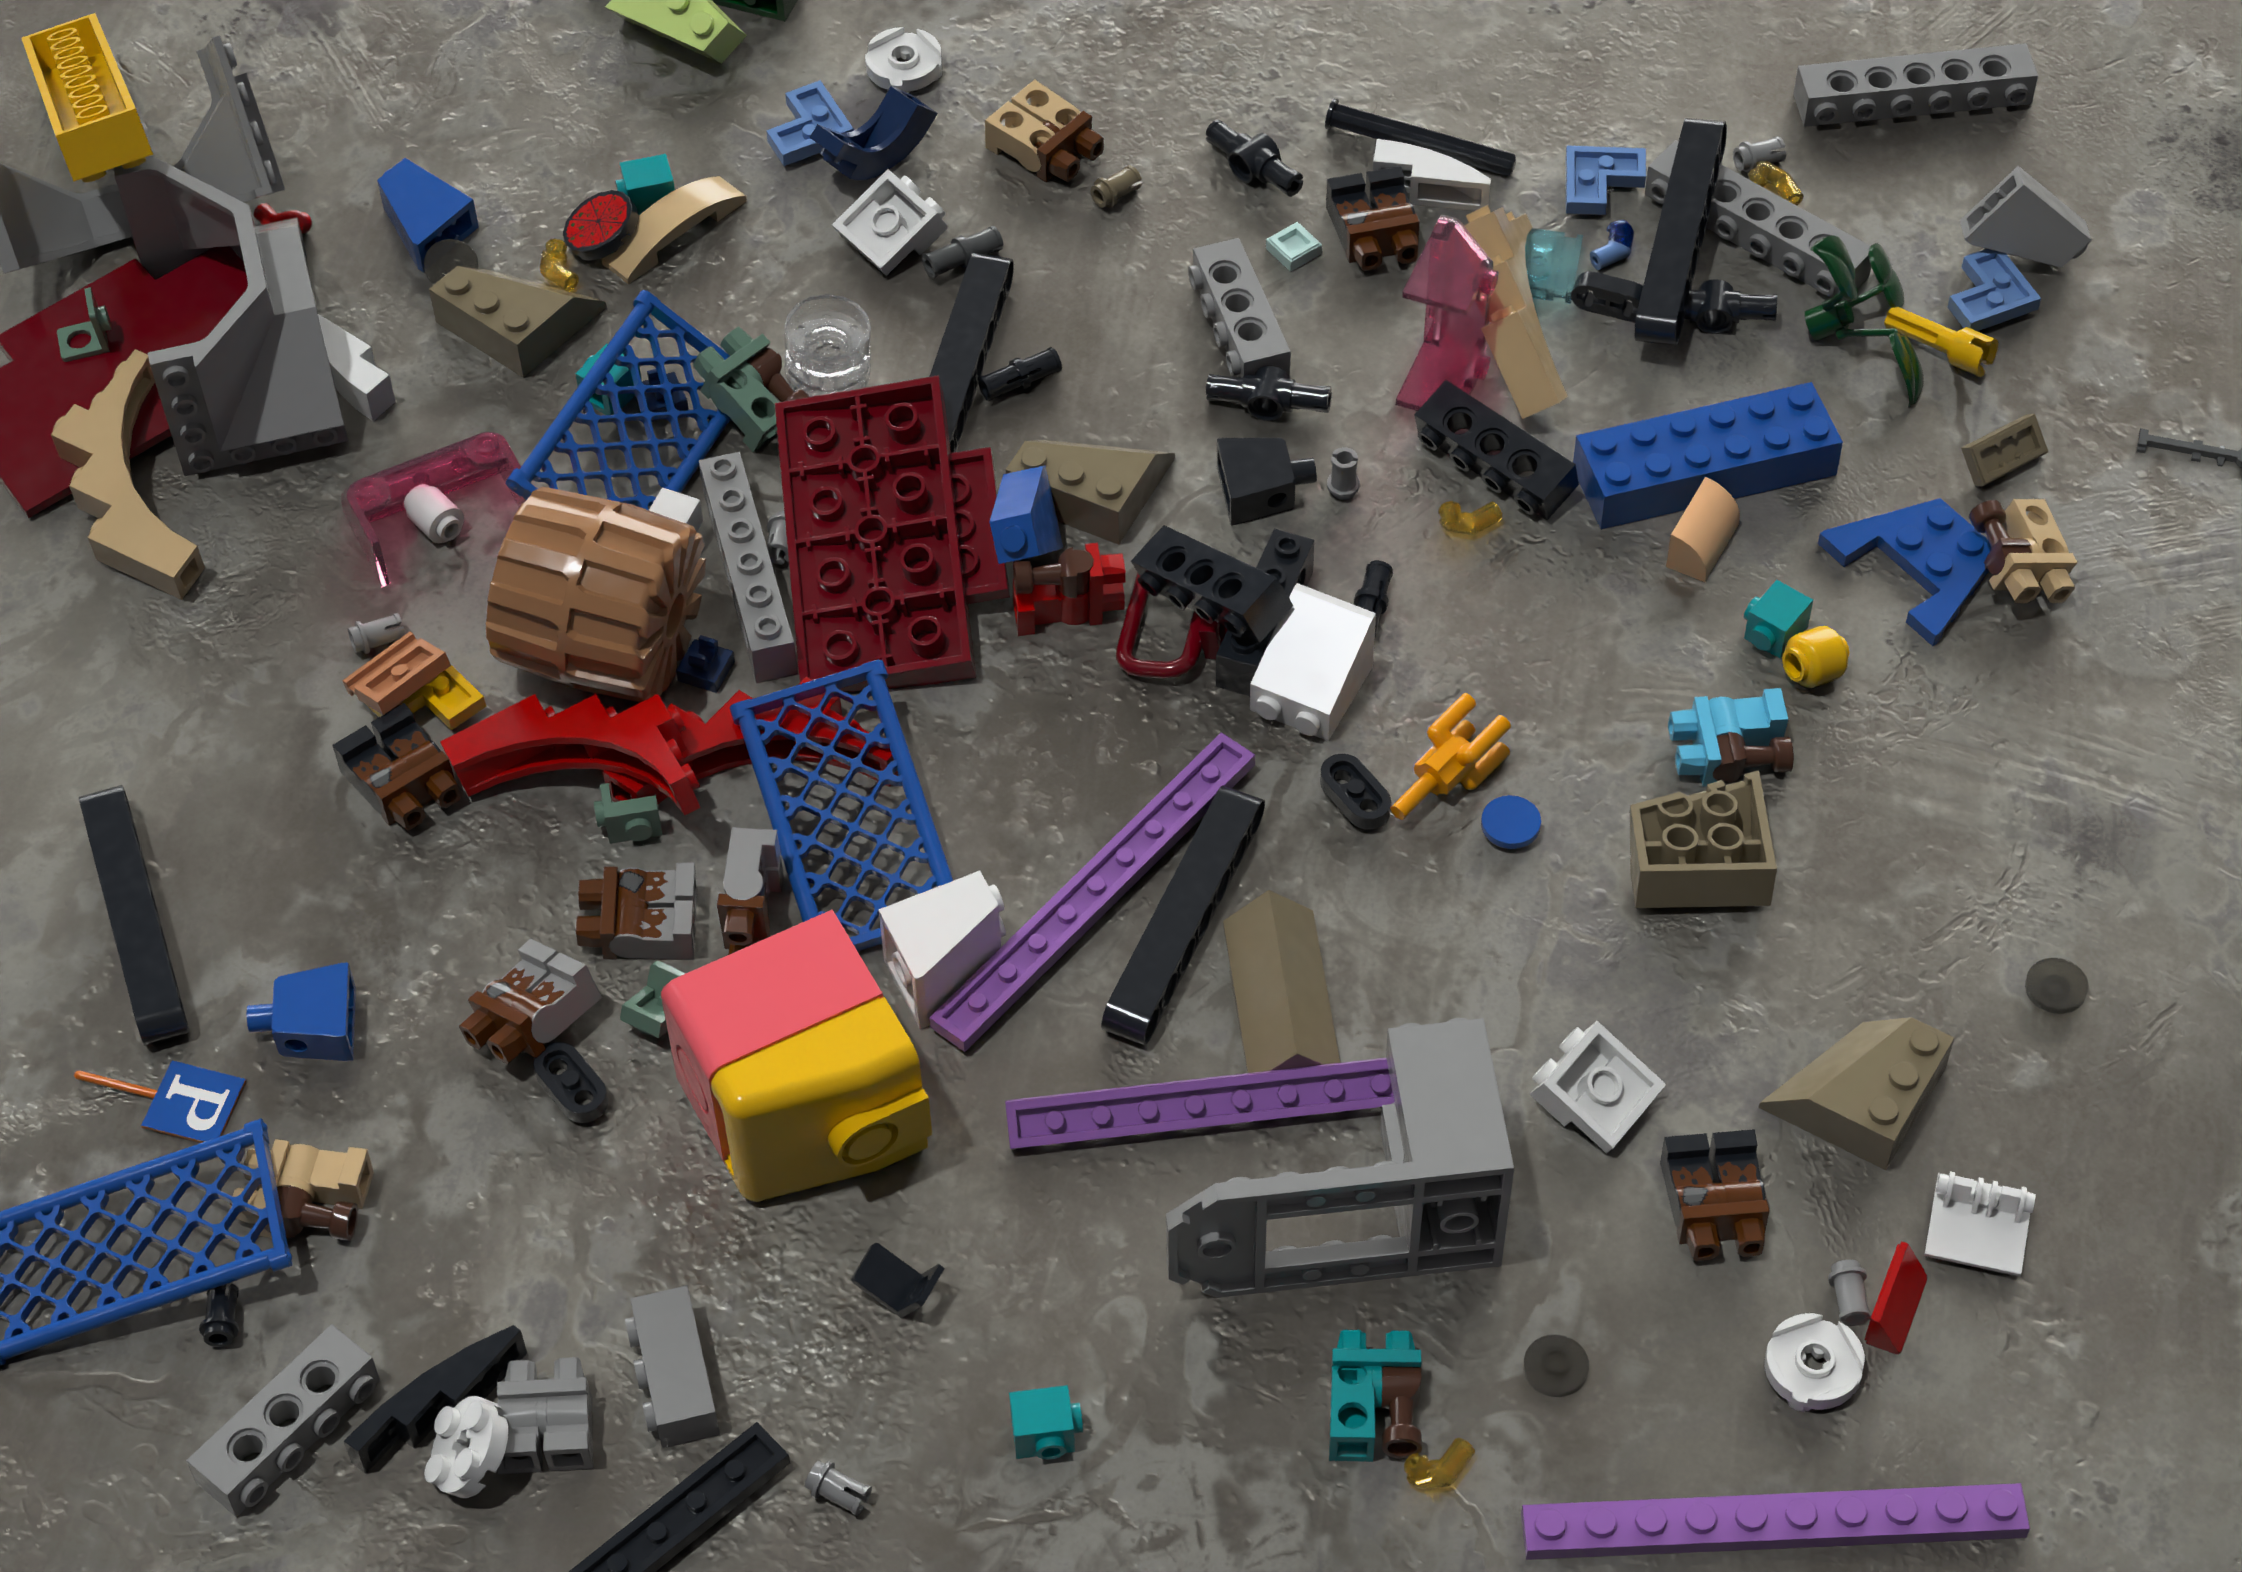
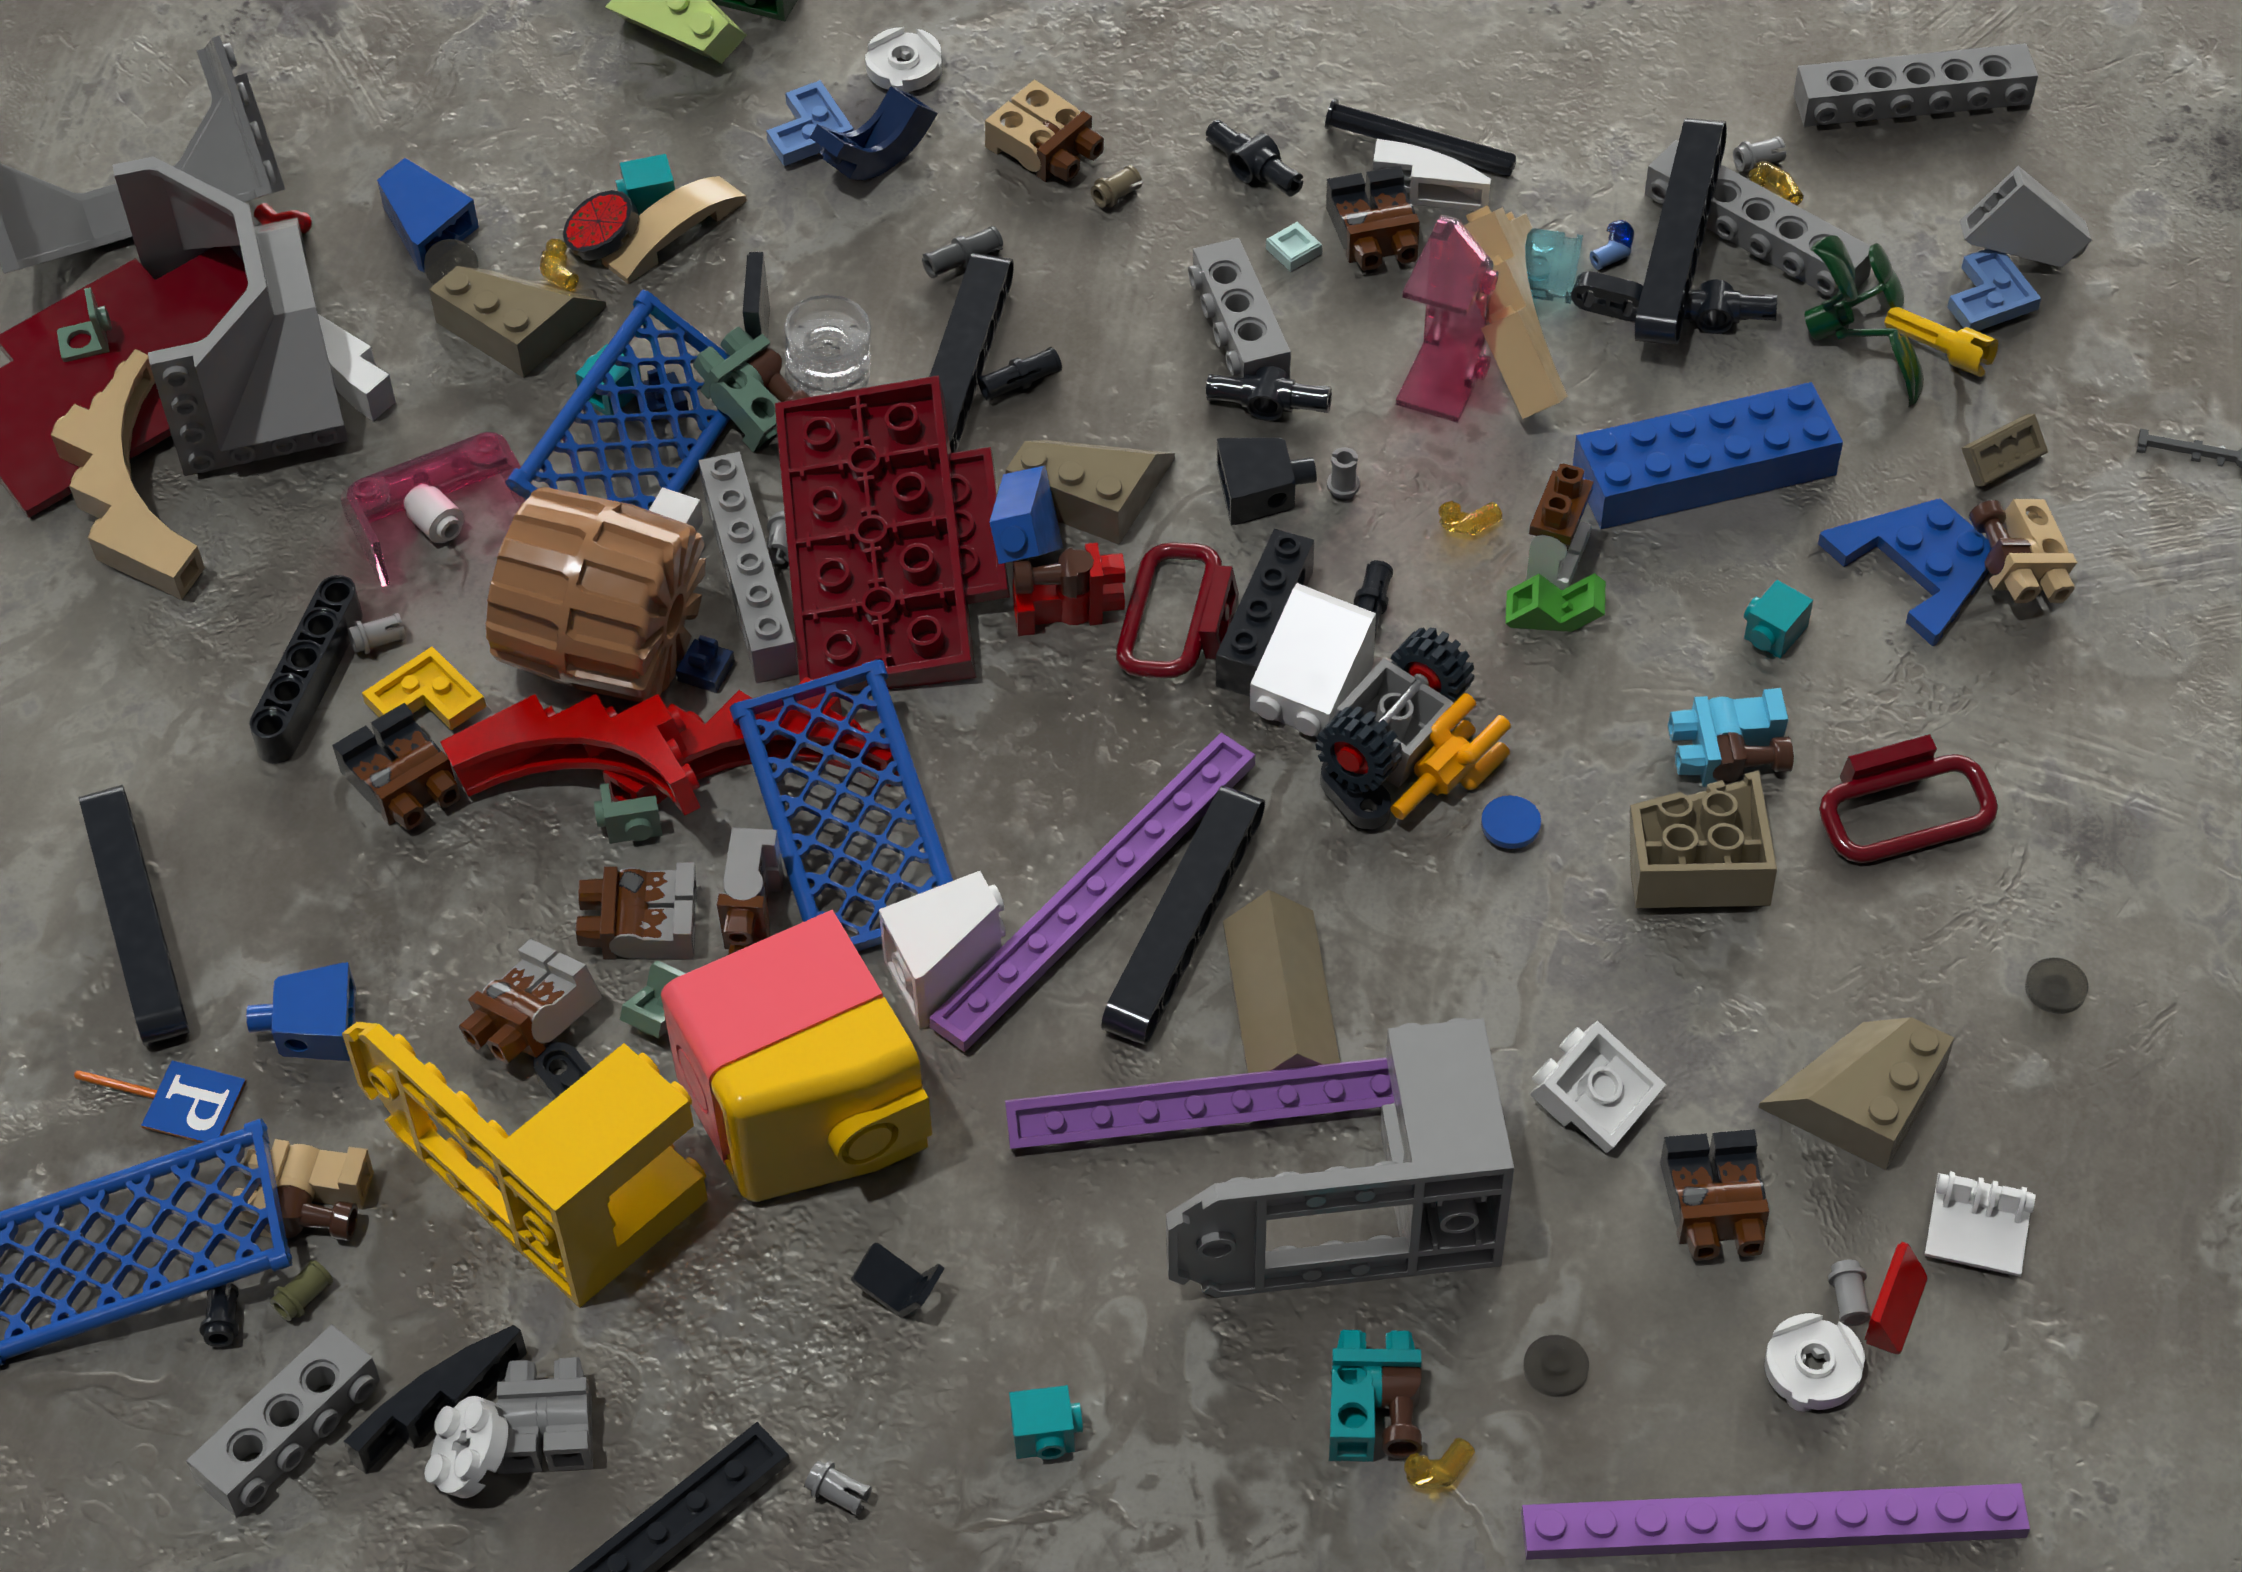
yellow brick [22,13,153,182] -> none
nougat plate [342,632,451,715] -> none
light grey brick [625,1285,720,1448] -> none
white plate [832,169,948,276] -> none
black brick [1131,525,1294,643] -> none
black brick [1414,380,1579,520] -> none
medium blue plate [1565,146,1646,215] -> none
light nougat brick [1666,477,1740,582] -> none
yellow head [1782,626,1850,688] -> none
none -> black beam [249,575,363,764]
none -> olive pin [270,1260,333,1321]
none -> yellow bracket [342,1022,708,1308]
none -> black tile [743,252,770,339]
none -> brick [1315,627,1475,792]
none -> bright green slope [1505,573,1606,632]
none -> hips [1526,463,1594,590]
none -> dark red bar [1819,734,1998,863]

